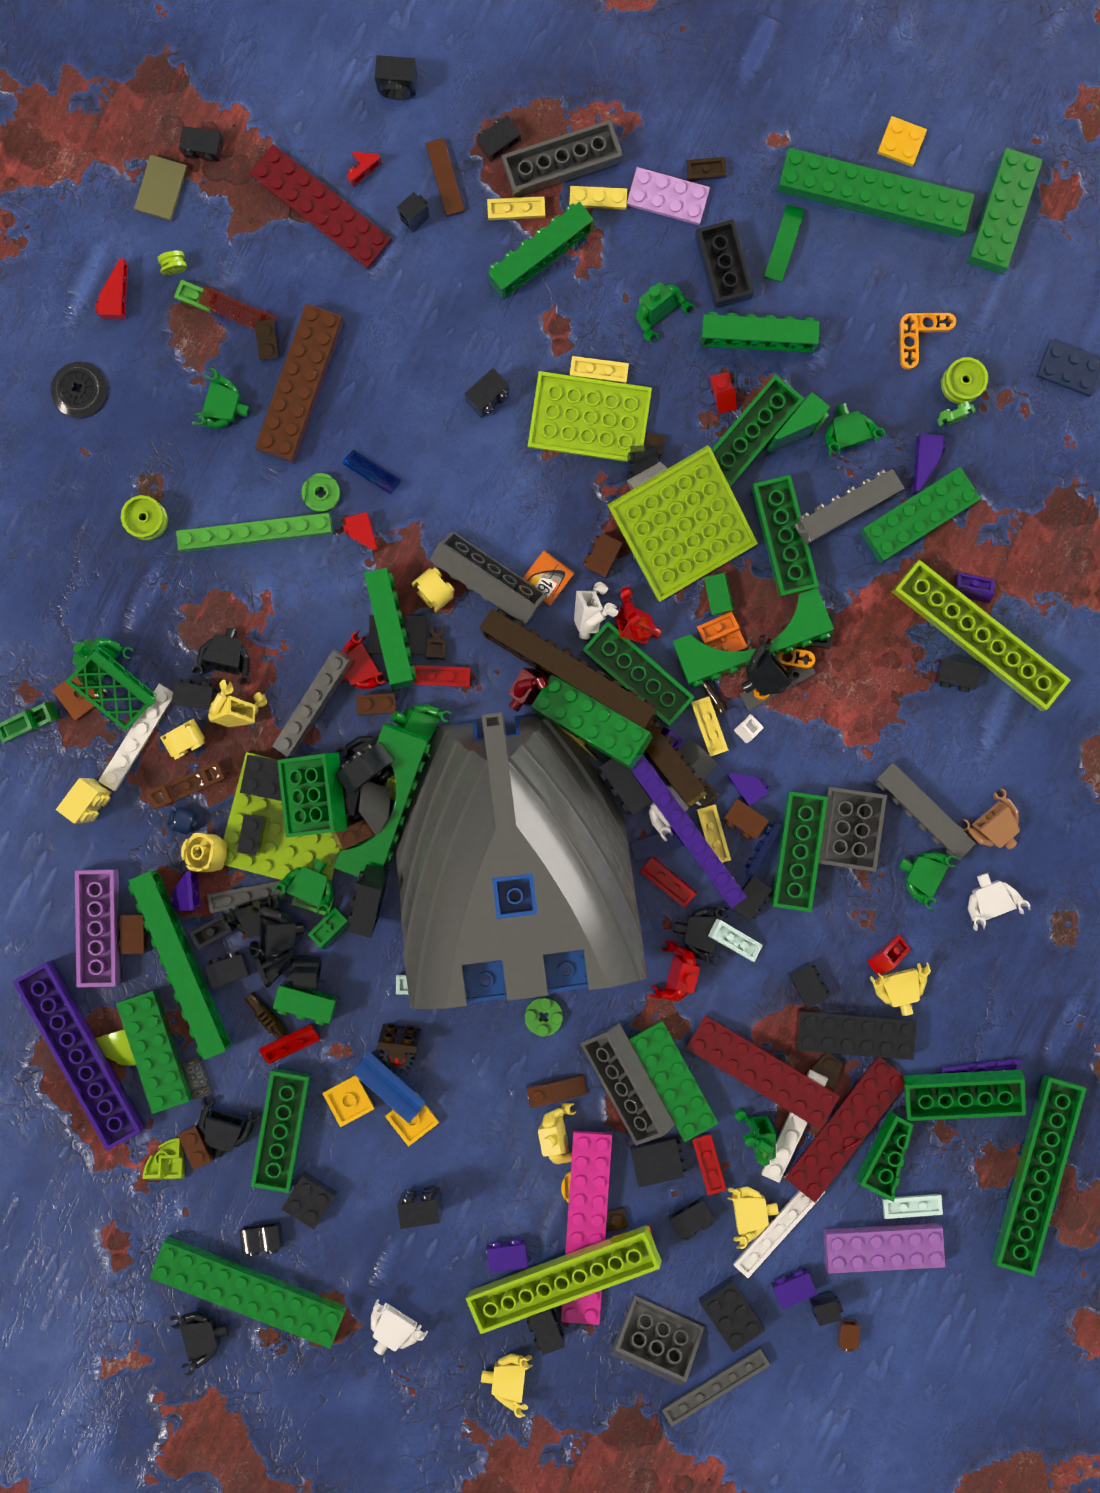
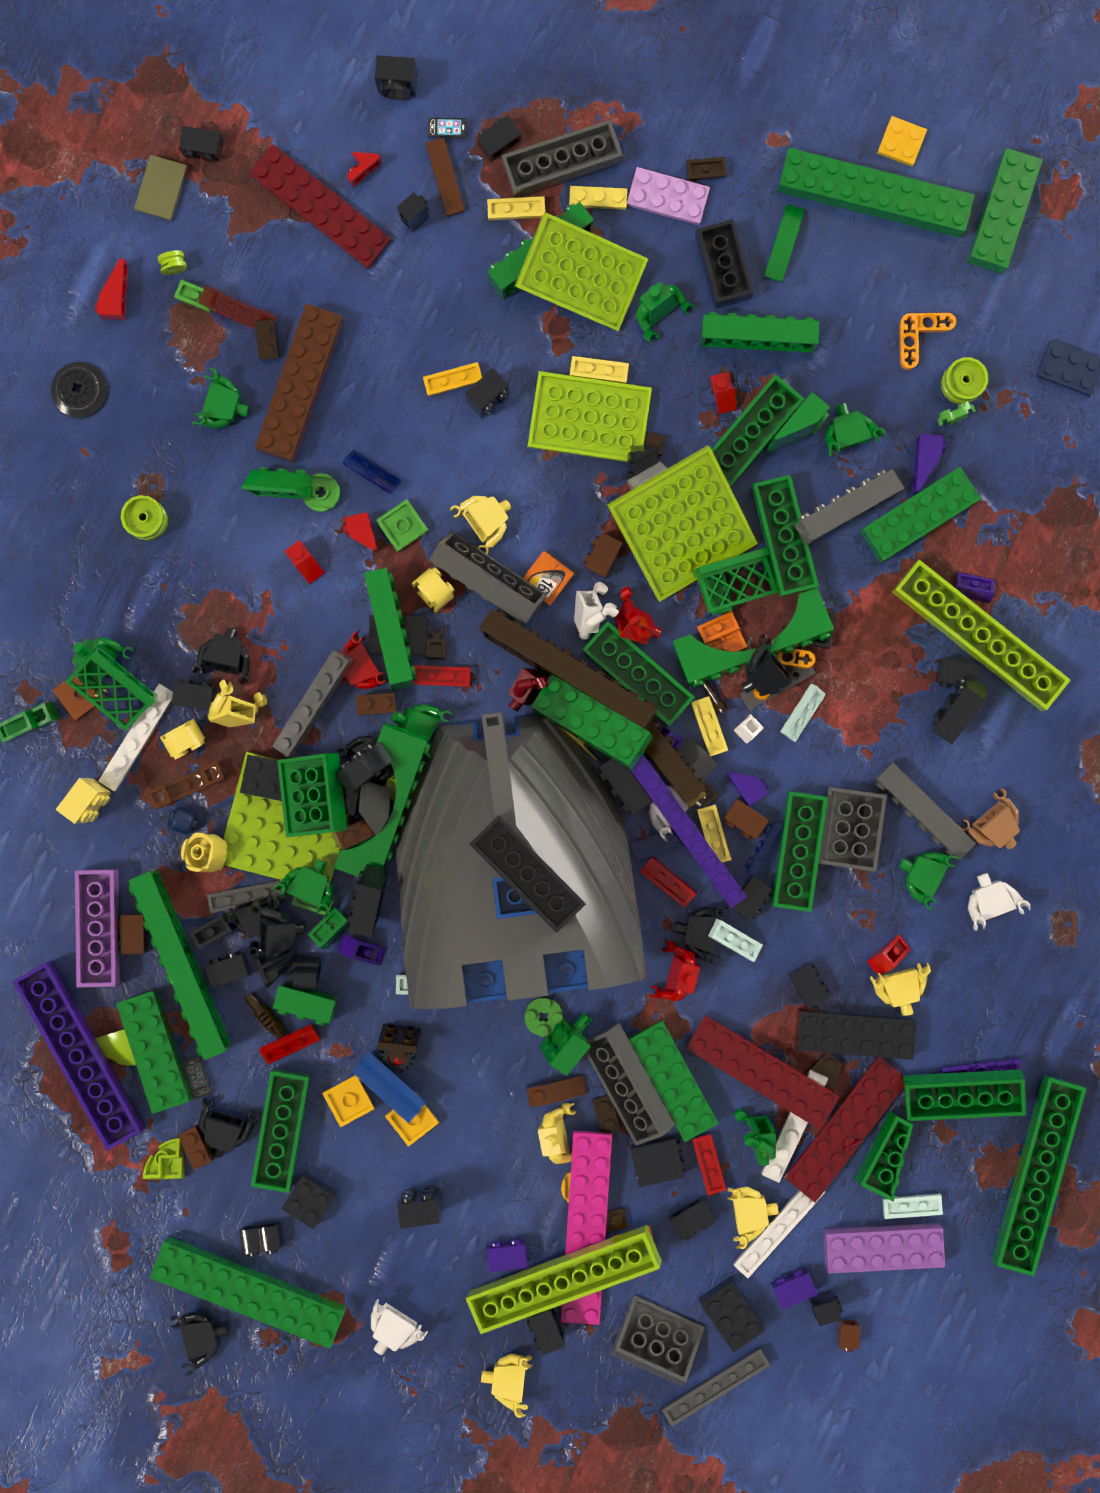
dark purple slope [170,871,201,911] -> none
bright green brick [176,513,334,553] -> none
black brick [237,814,267,856] -> none
none -> green slope [242,467,312,500]
none -> red slope [284,540,325,584]
none -> dark purple slope [338,934,386,966]
none -> bright green plate [376,499,429,552]
none -> yellow plate [423,362,482,397]
none -> tile [428,117,467,139]
none -> light yellow torso [450,496,511,554]
none -> black brick [469,815,586,933]
none -> lime plate [515,212,648,331]
none -> green brick [539,1012,593,1076]
none -> dark brown plate [592,1094,621,1135]
none -> green fence [692,547,778,613]
none -> light aqua plate [780,684,826,742]
none -> black brick [932,675,988,744]

